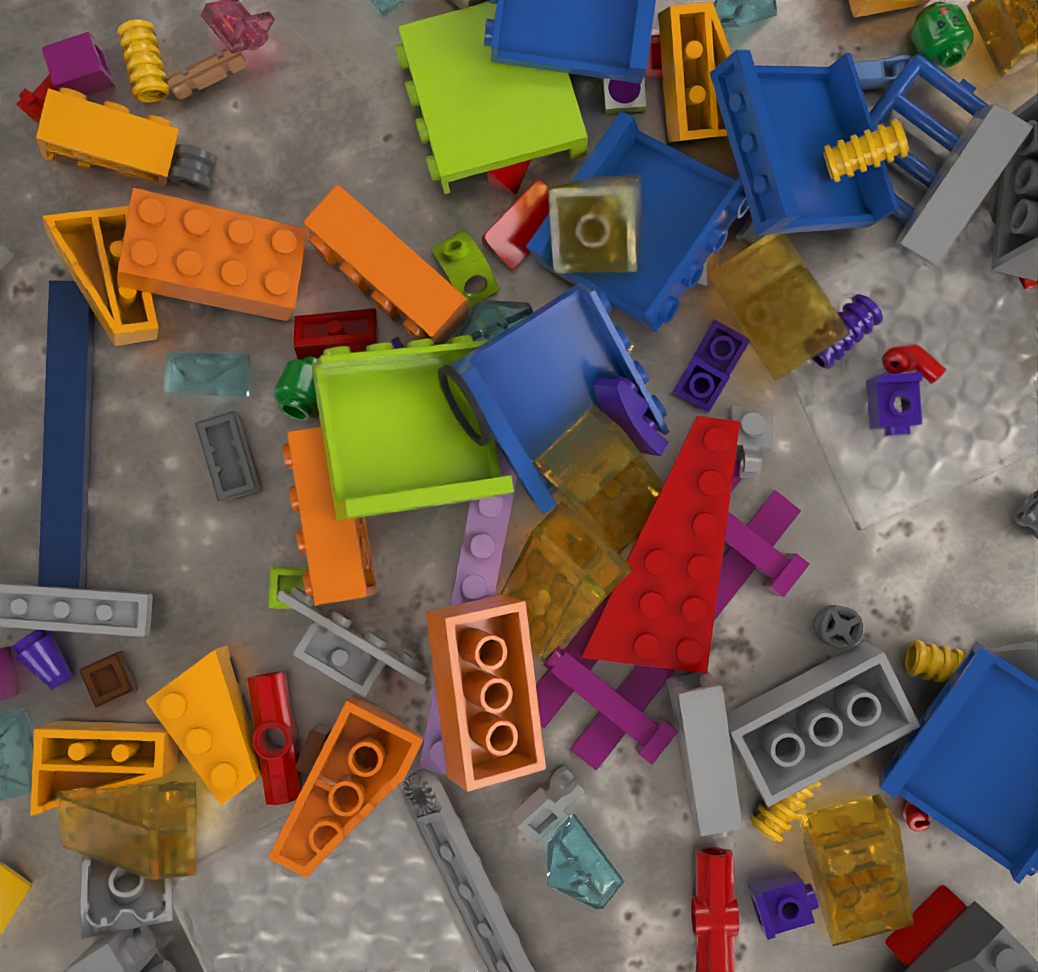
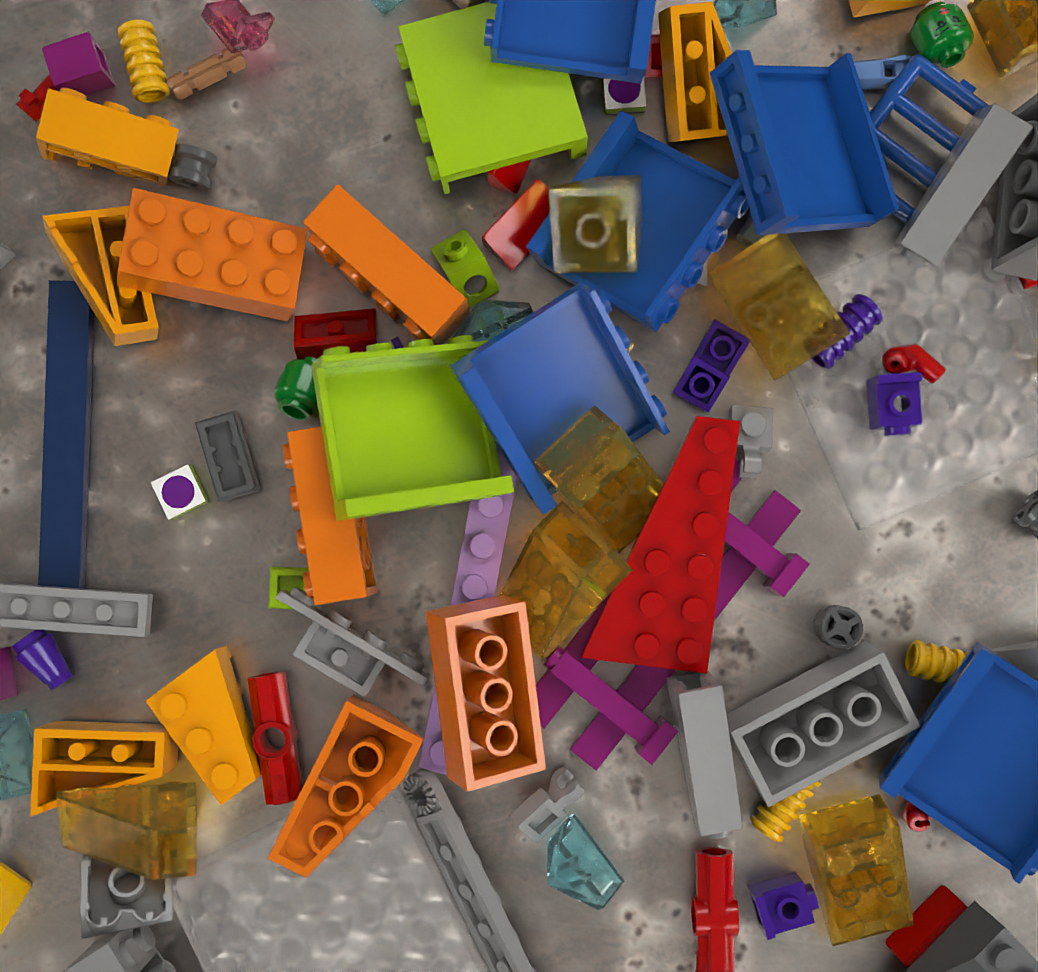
reddish brown tile [79,651,138,708] -> none
clear light blue slope [165,352,250,396] -> none
reddish brown tile [296,723,332,775] -> none
black piece [438,365,490,446] -> none
dark purple slope [593,376,669,456] -> none
yellow piece [823,119,909,183] -> none
none -> tile [150,464,209,520]

